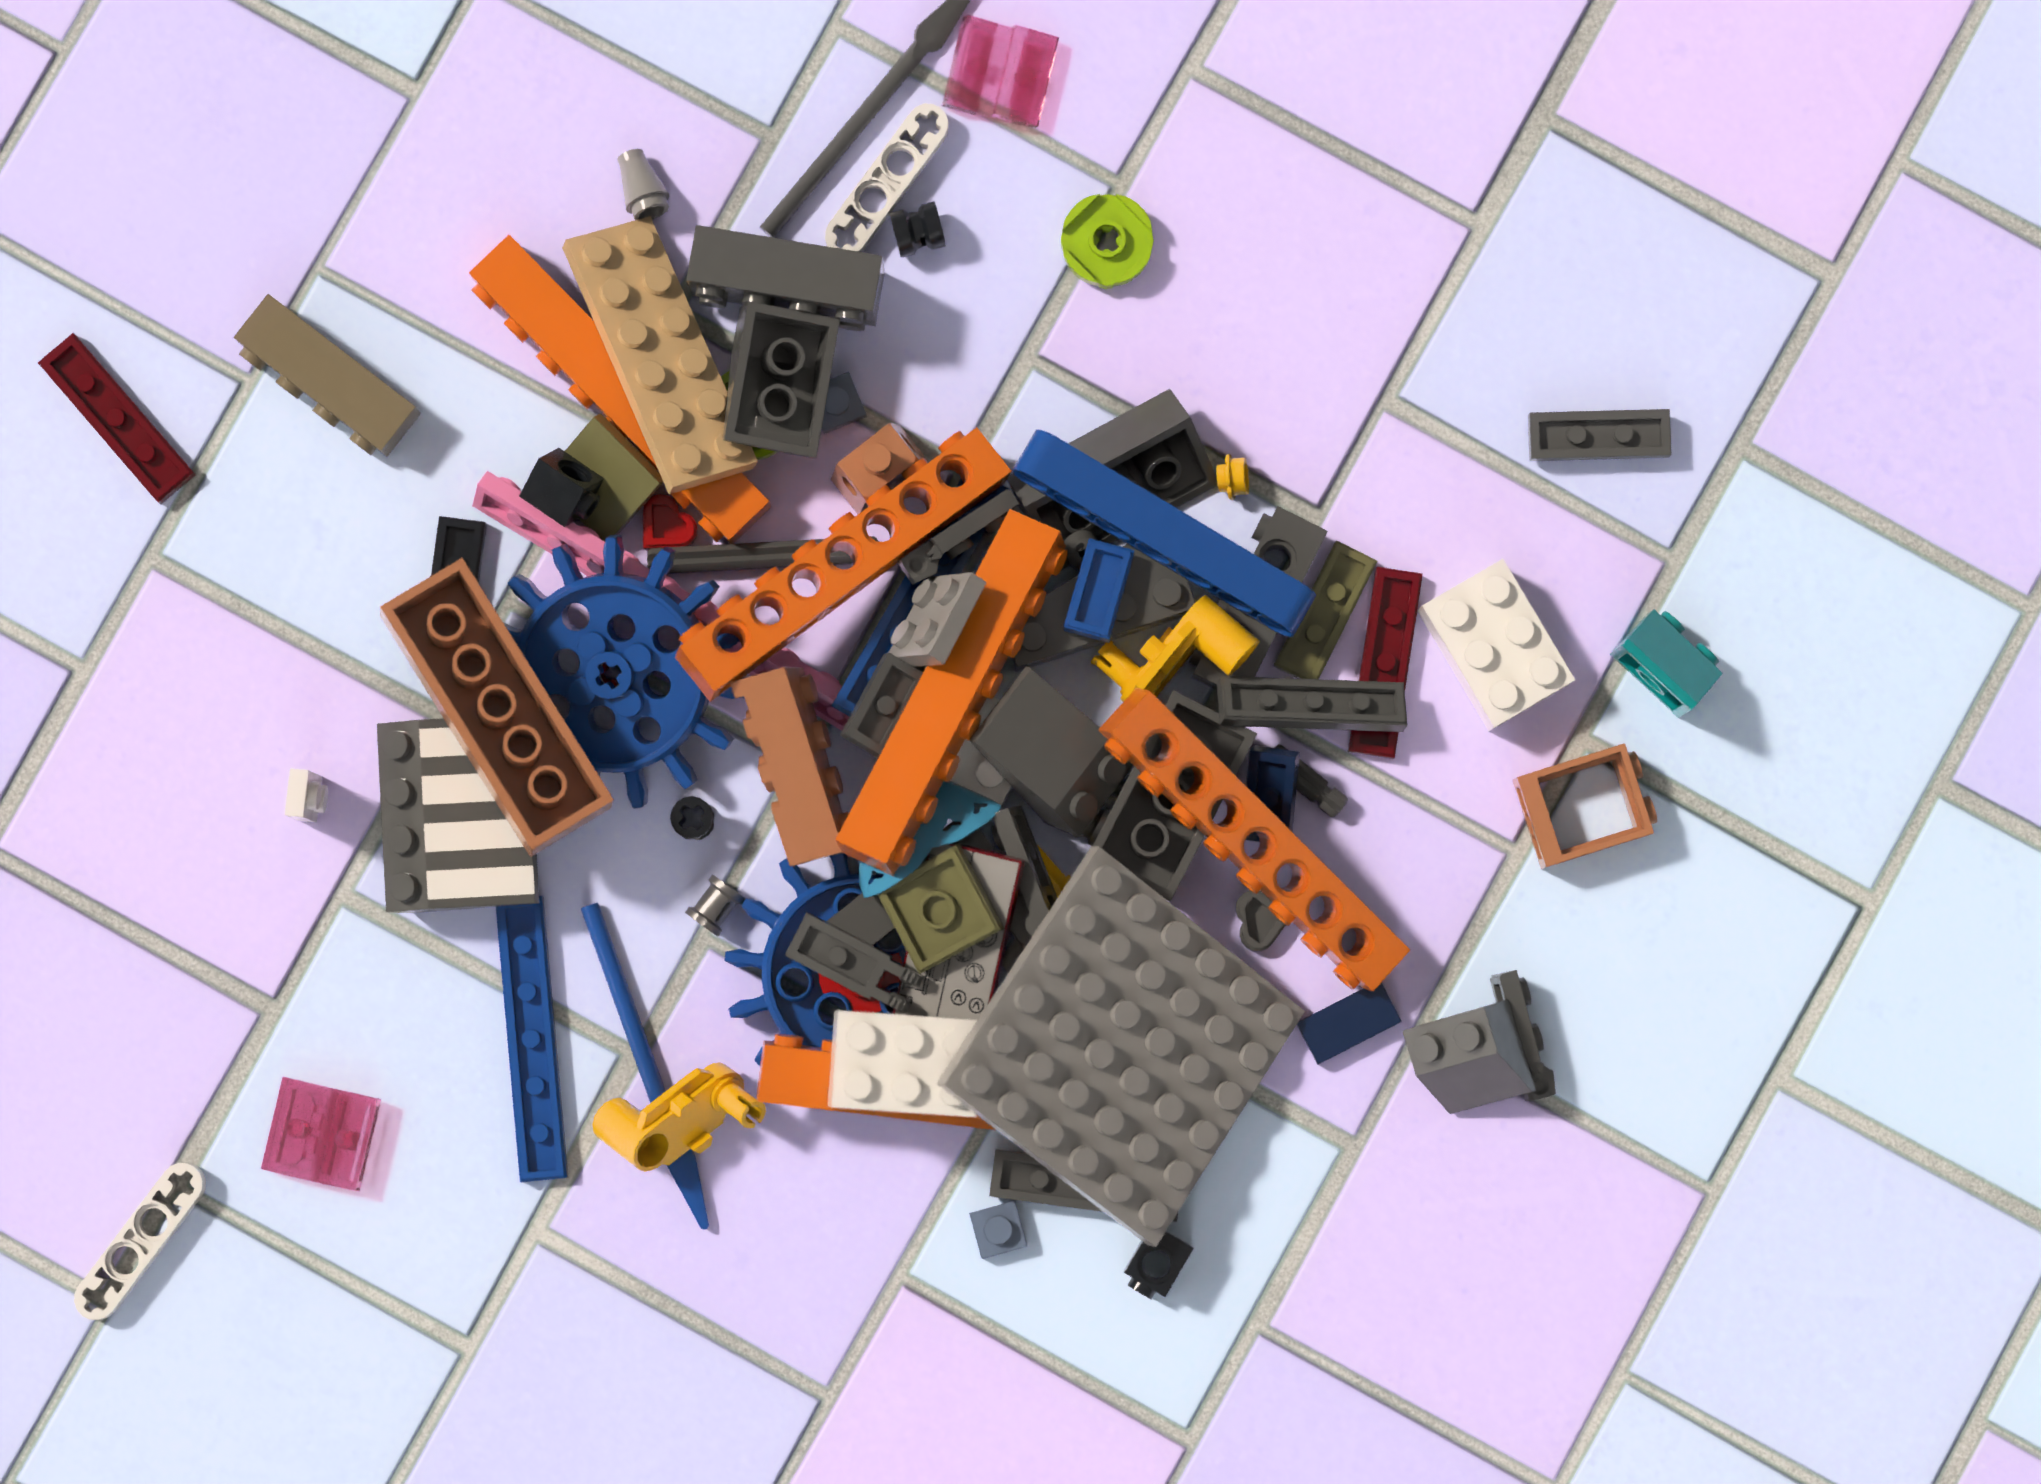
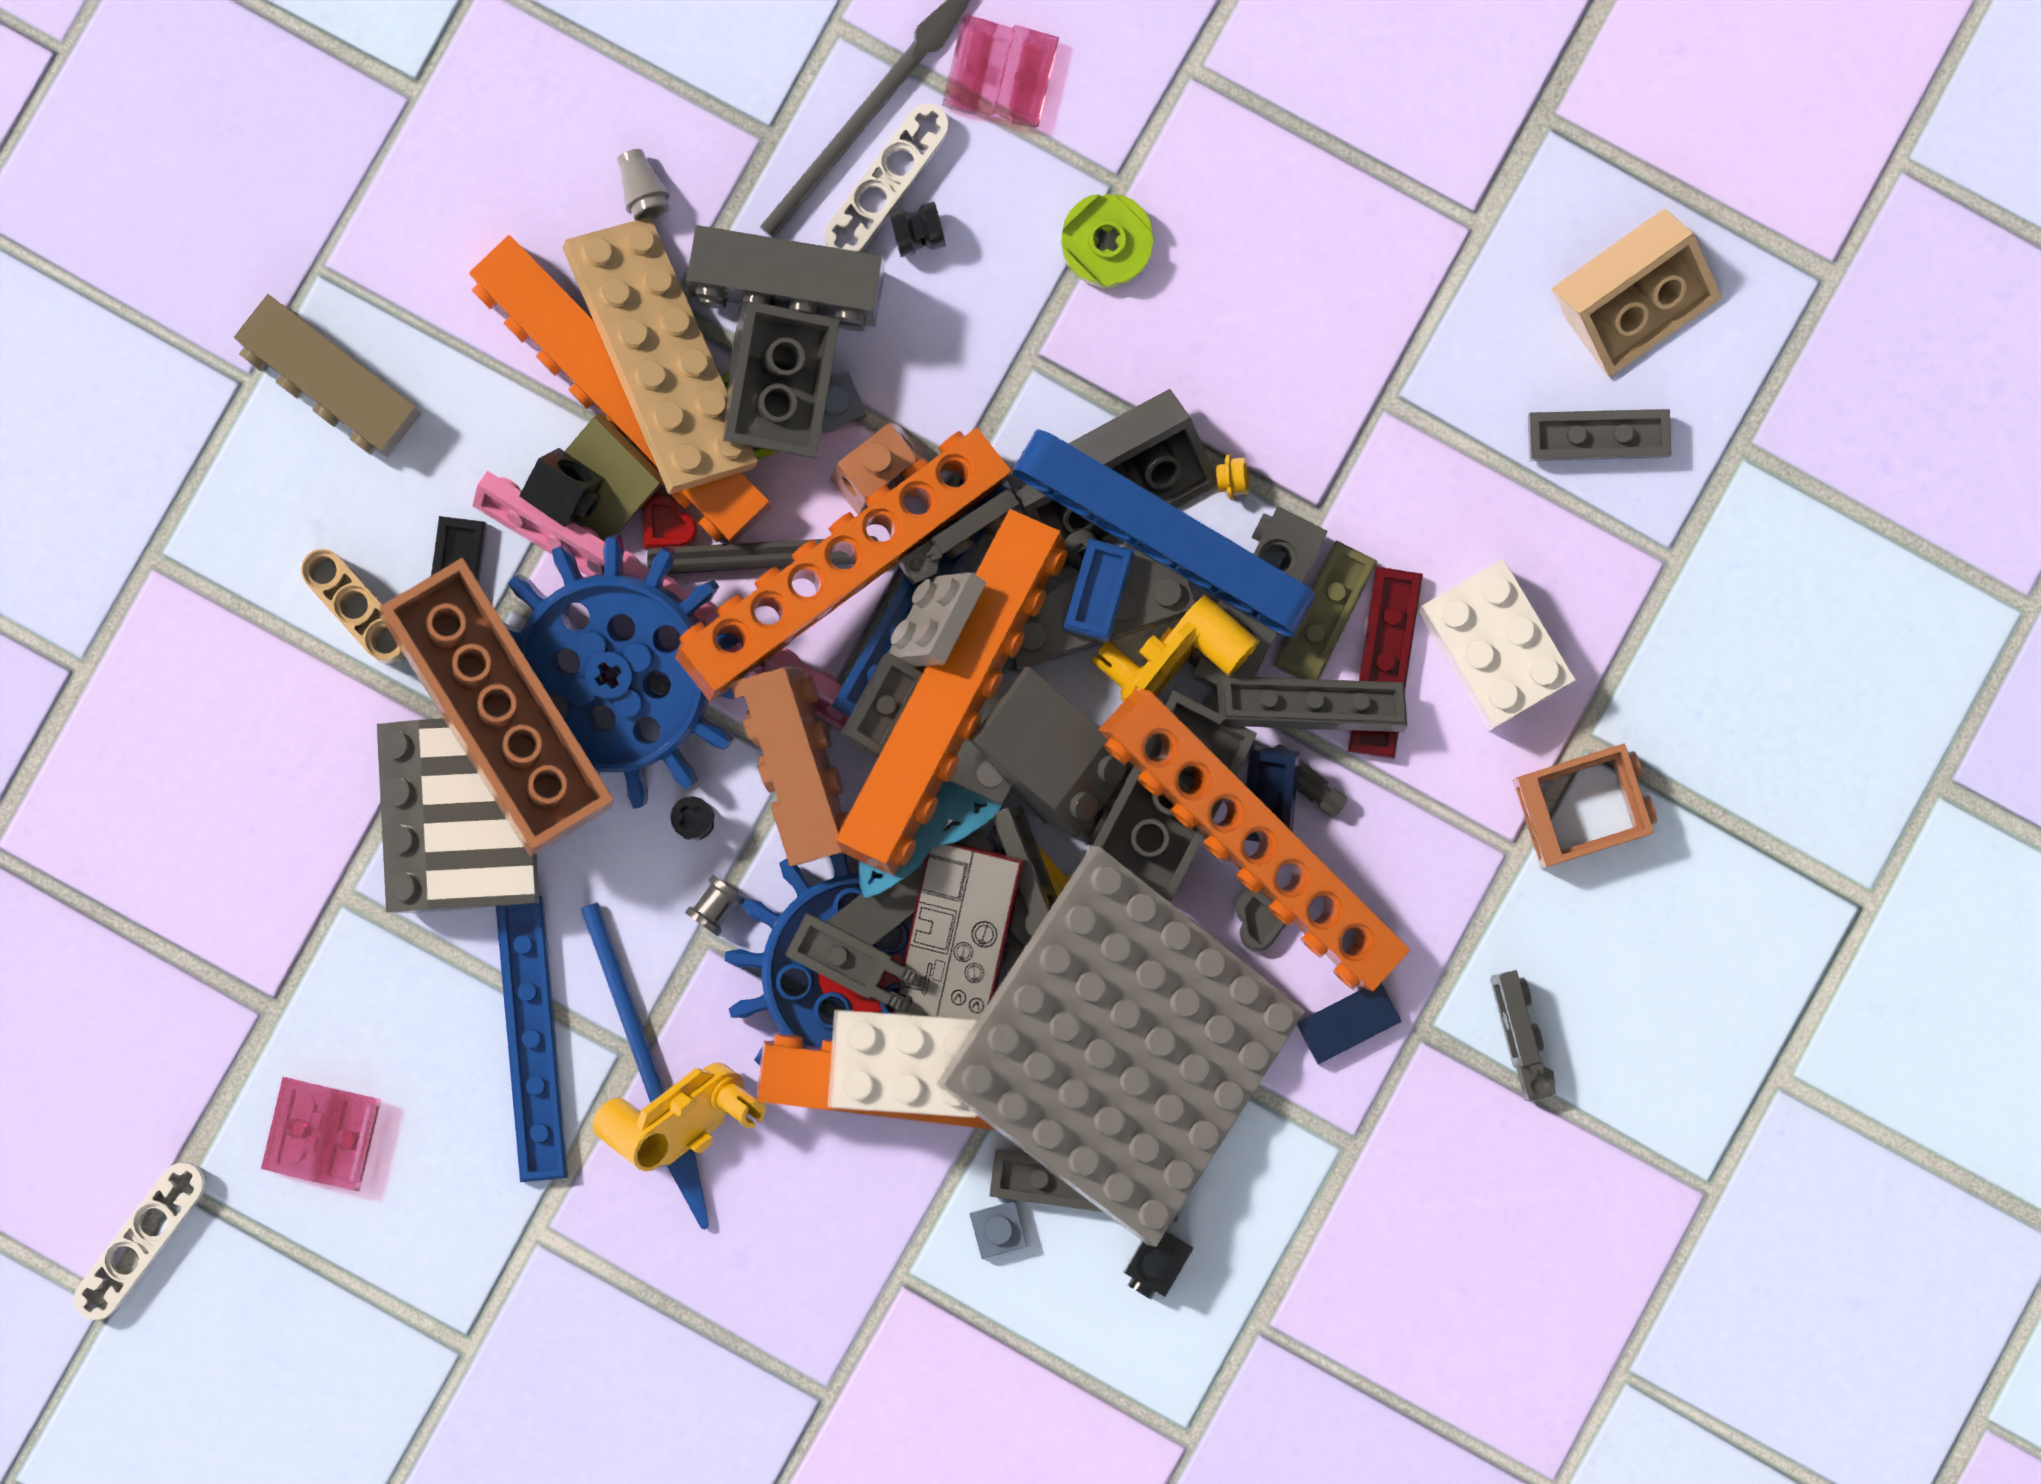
dark red tile [38,333,196,505] -> none
white plate [284,768,328,823] -> none
olive tile [877,844,1005,974] -> none
dark grey slope [1402,999,1536,1114] -> none
teal slope [1610,609,1723,718] -> none
none -> tan beam [301,549,406,665]
none -> tan slope [1551,208,1722,378]

